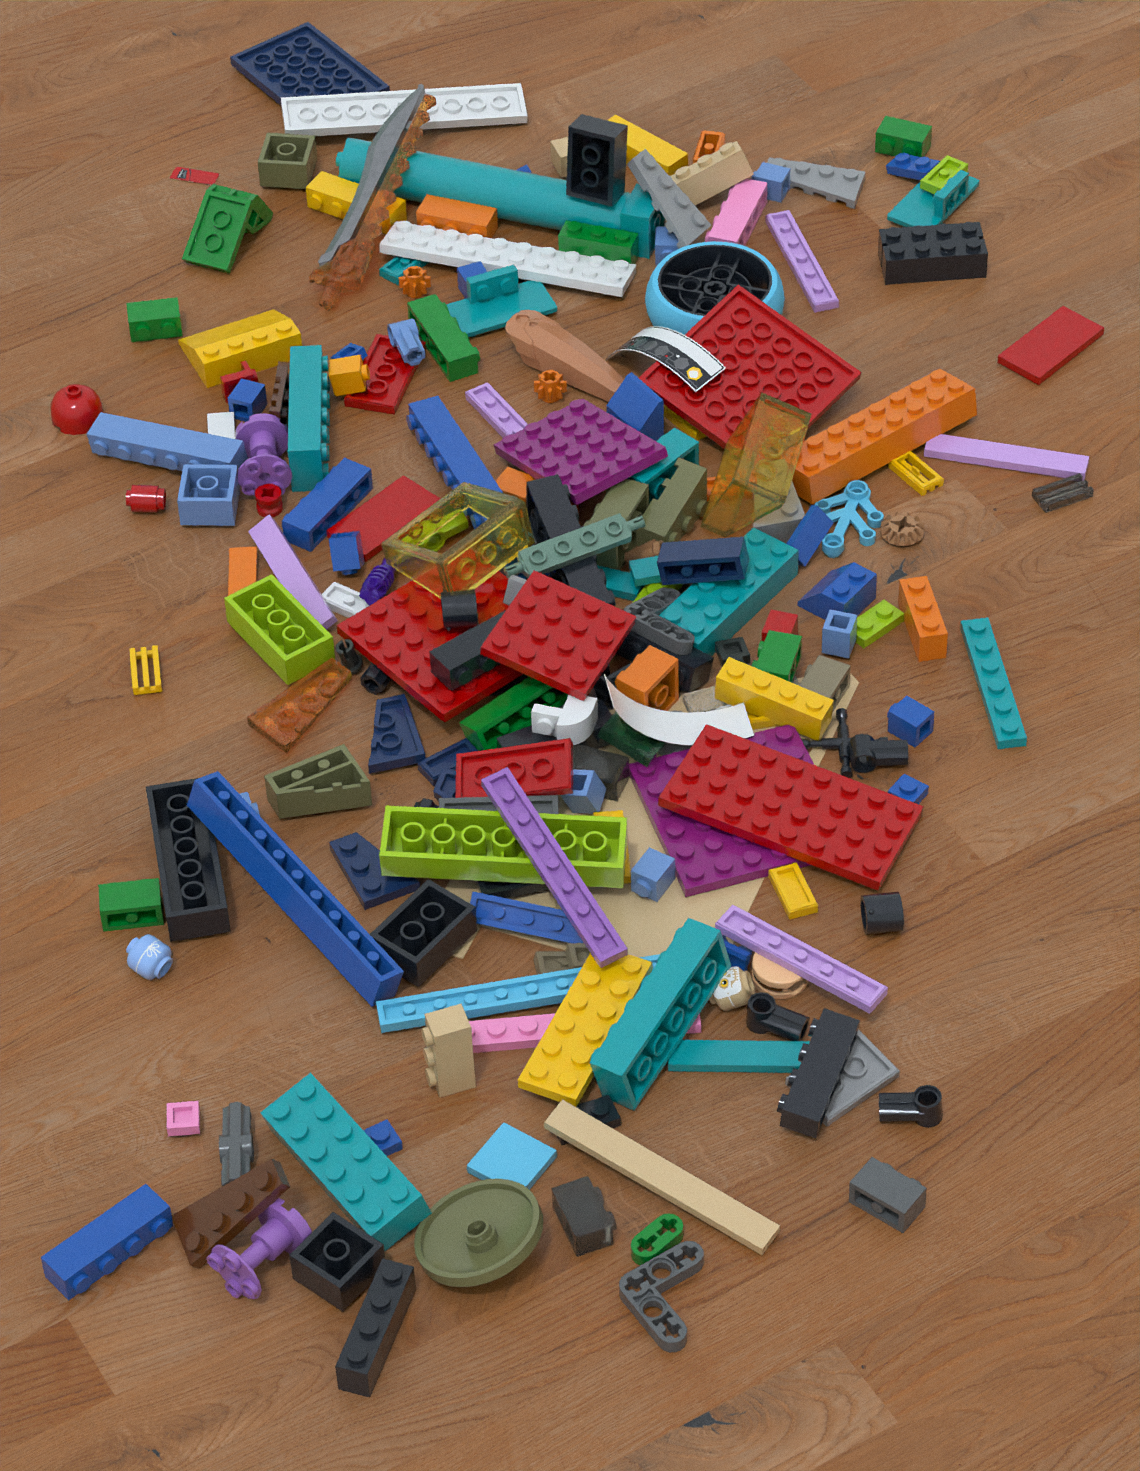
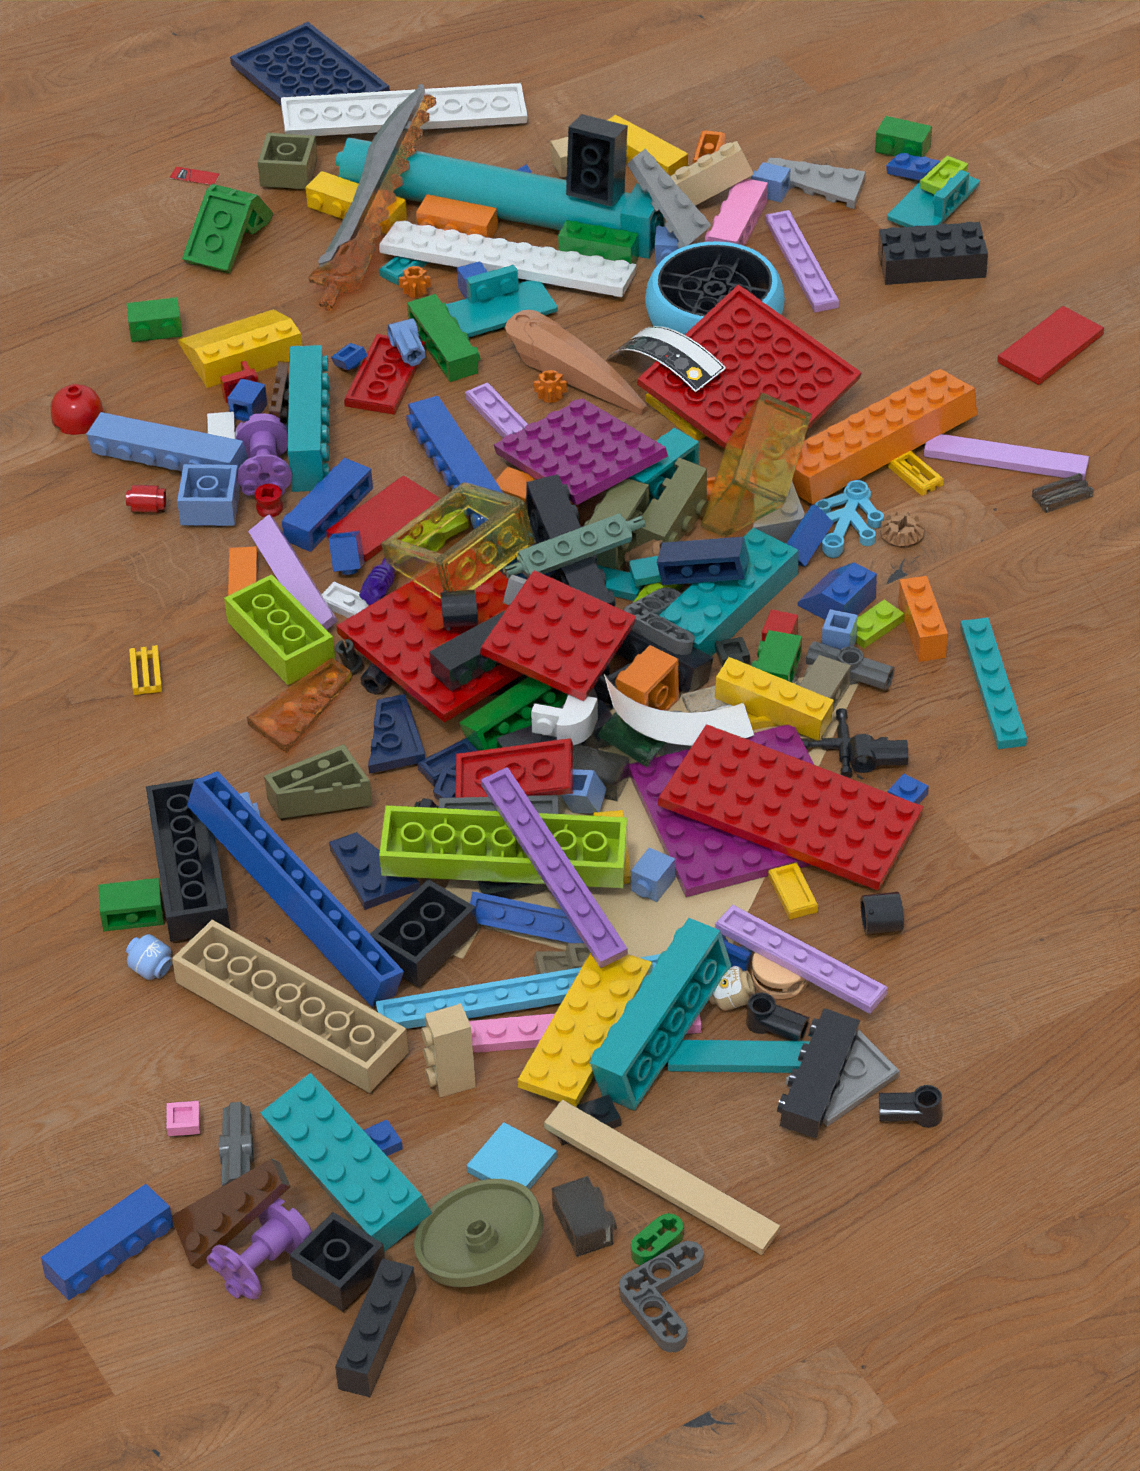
light orange brick [328,355,370,396] -> none
blue slope [606,372,664,441] -> none
dark grey brick [849,1157,927,1233] -> none
blue brick [887,695,934,747] -> none
none -> tan brick [172,920,409,1093]
none -> dark grey piece [806,641,895,690]

